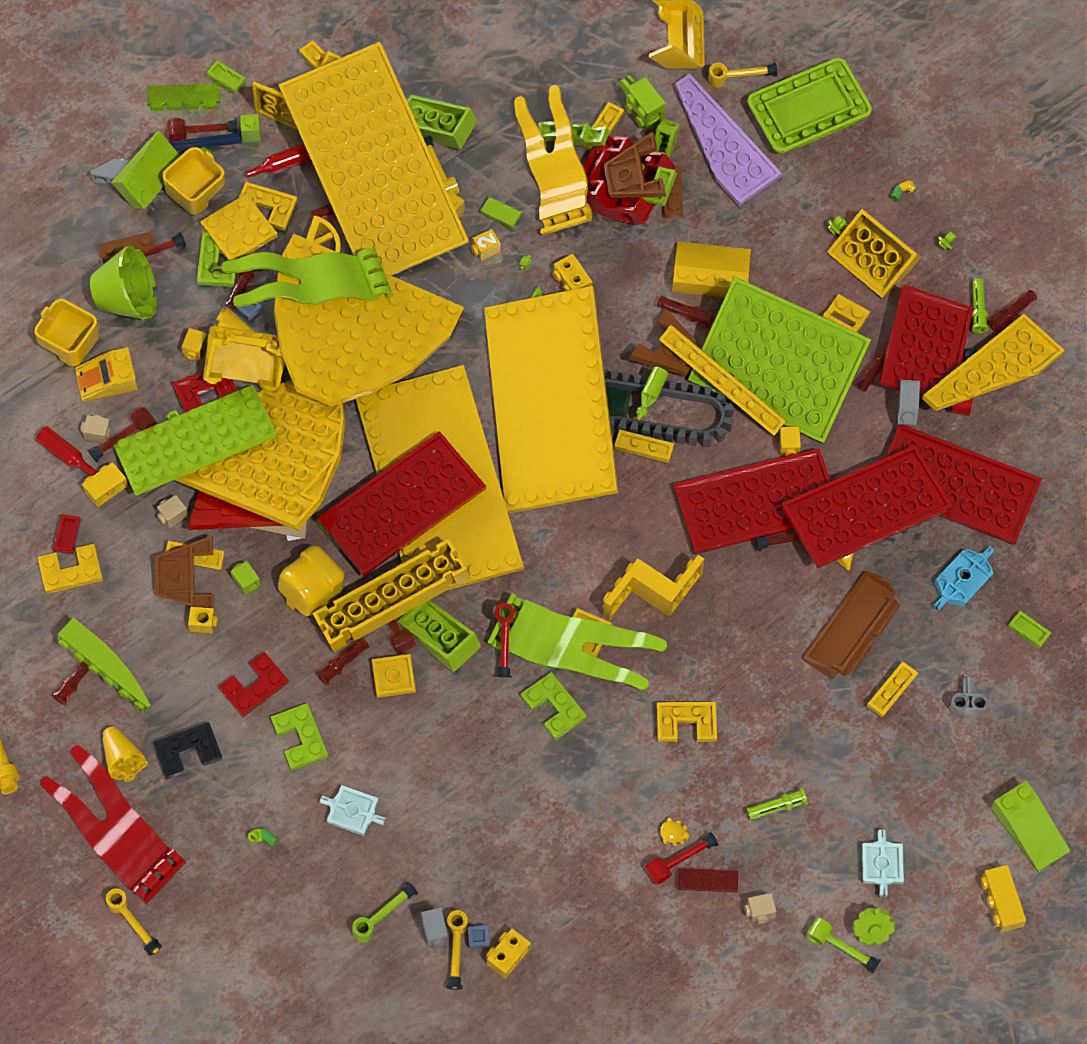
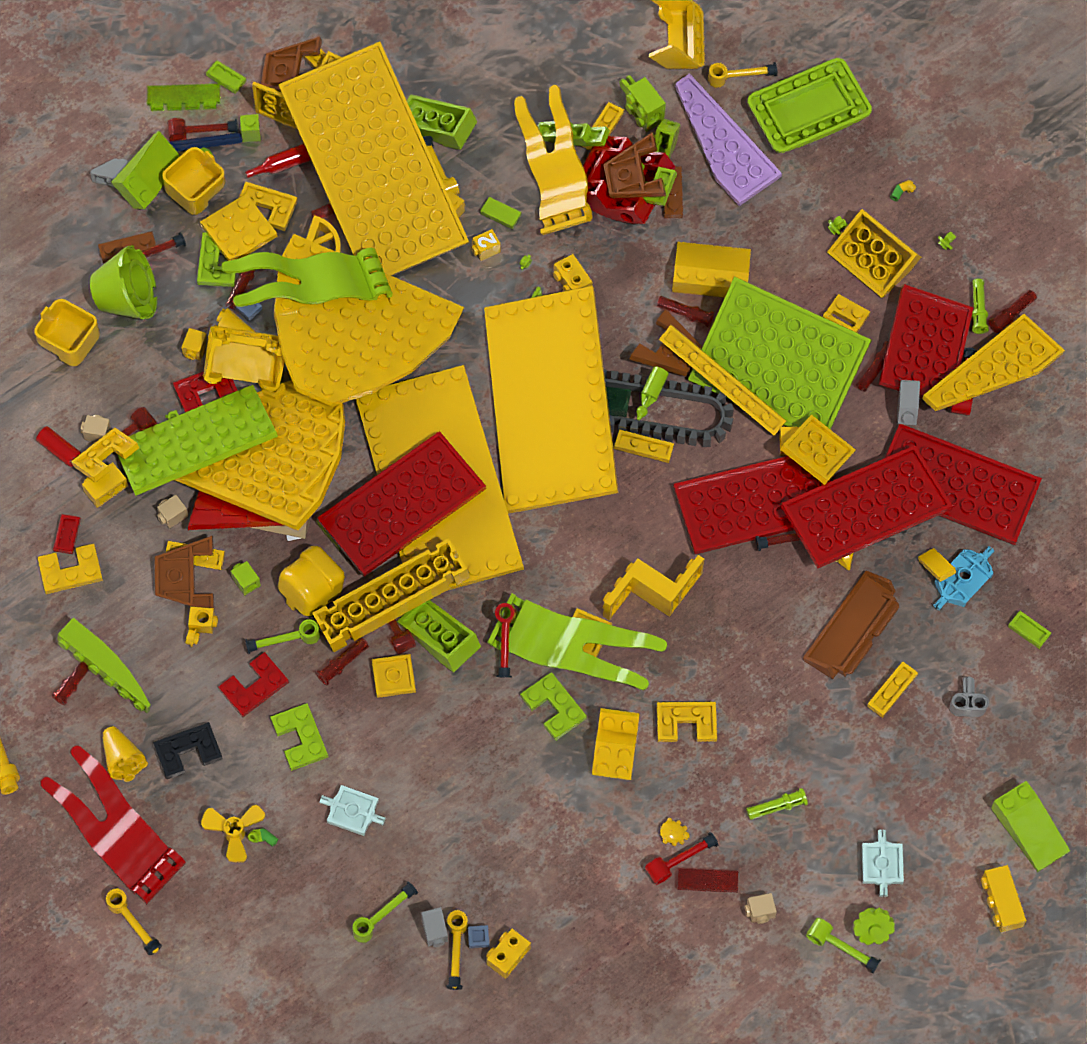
yellow slope [75,347,138,402] -> none
none -> yellow plate [71,428,139,482]
none -> yellow plate [185,628,200,647]
none -> yellow piece [201,805,265,862]
none -> lime piece [245,619,320,654]
none -> dark orange wing [261,36,322,92]
none -> yellow bracket [592,708,640,780]
none -> yellow plate [780,415,856,485]
none -> yellow tile [918,548,956,582]

